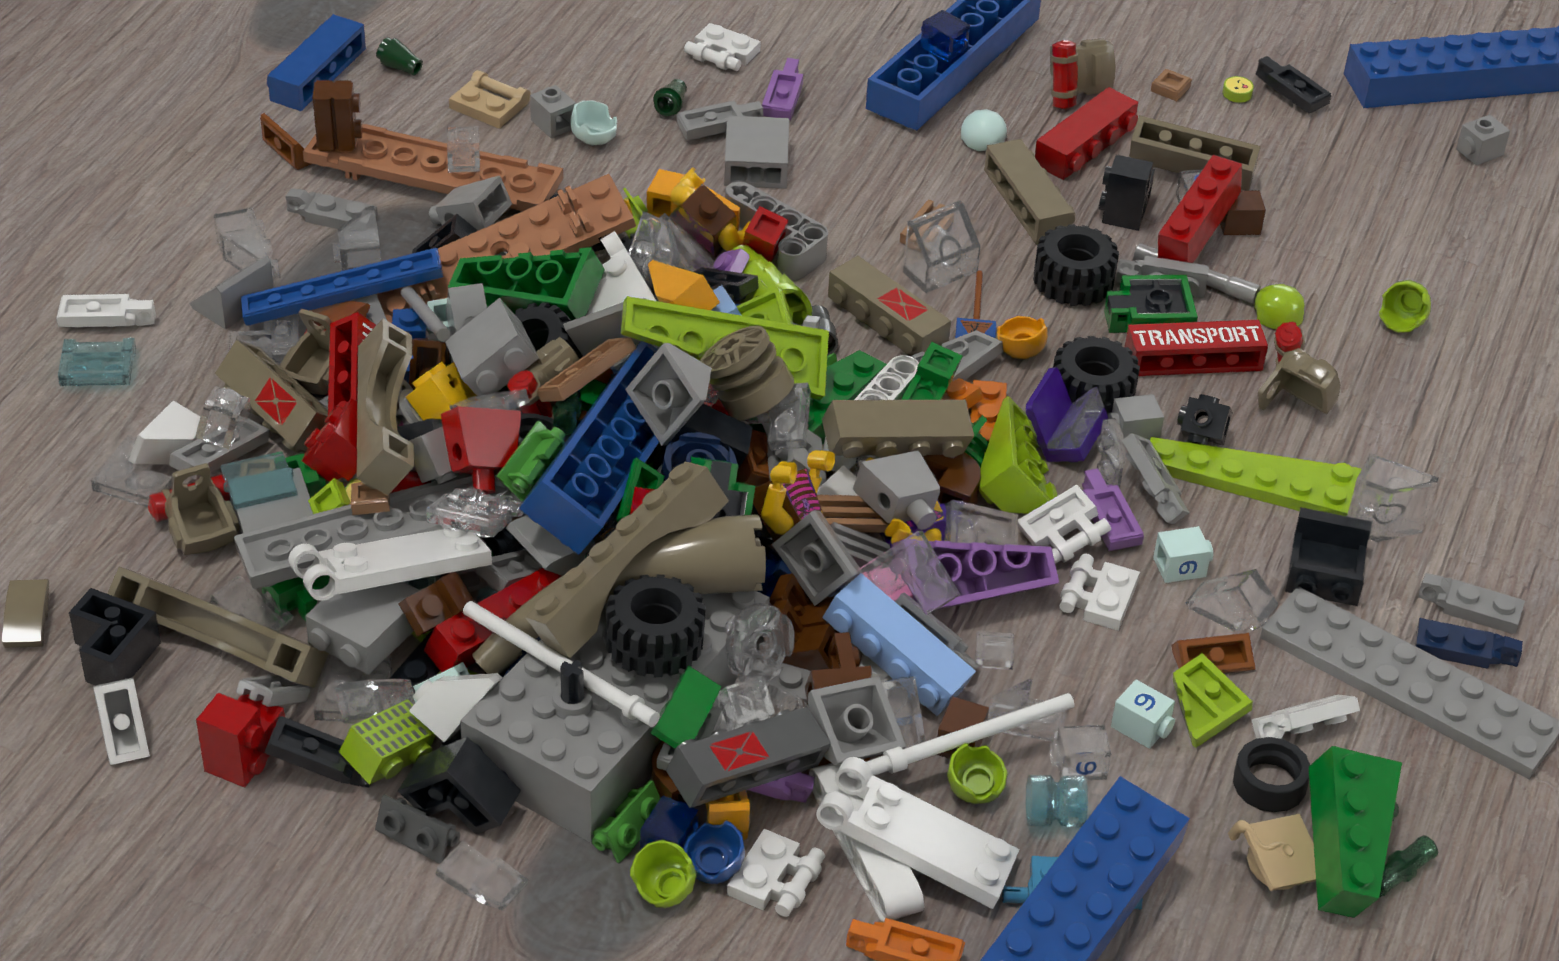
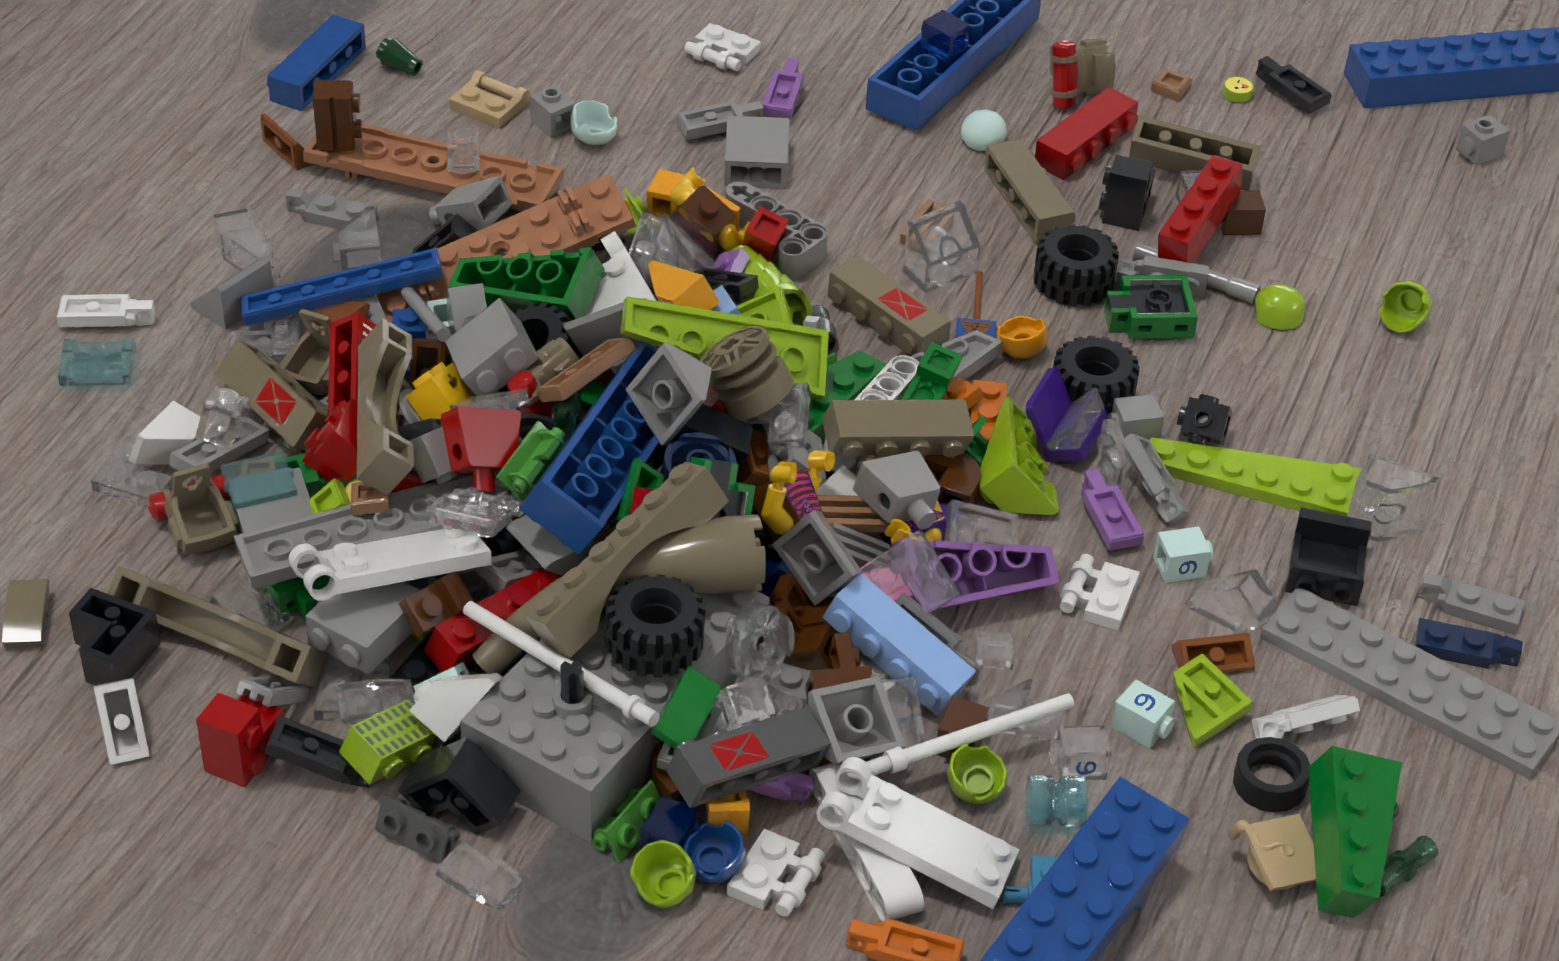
dark green cone [653,79,687,116] -> none
white plate [1017,485,1111,564] -> none
red brick [1125,319,1268,376] -> none
dark tan piece [1258,322,1341,414] -> none

